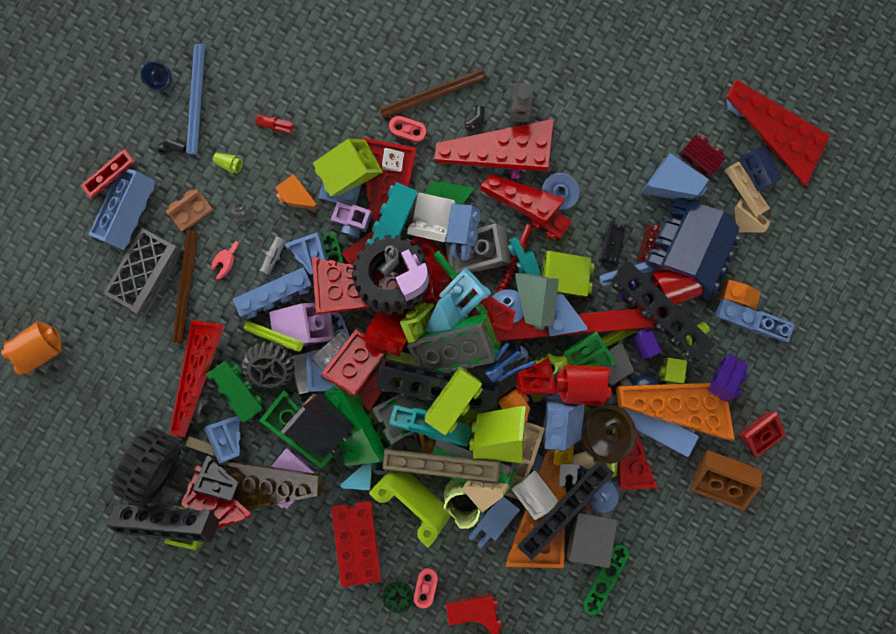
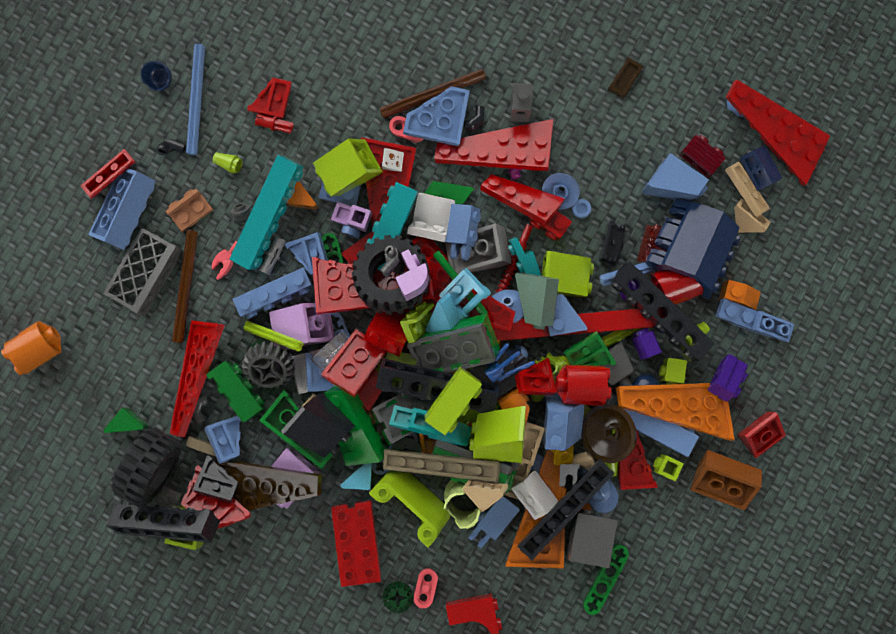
none -> green slope [104,408,149,433]
none -> teal brick [229,155,304,270]
none -> red wing [247,77,292,119]
none -> medium blue plate [403,86,470,146]
none -> medium blue tile [572,199,591,219]
none -> dark brown tile [607,57,644,99]
none -> lime brick [653,454,684,481]

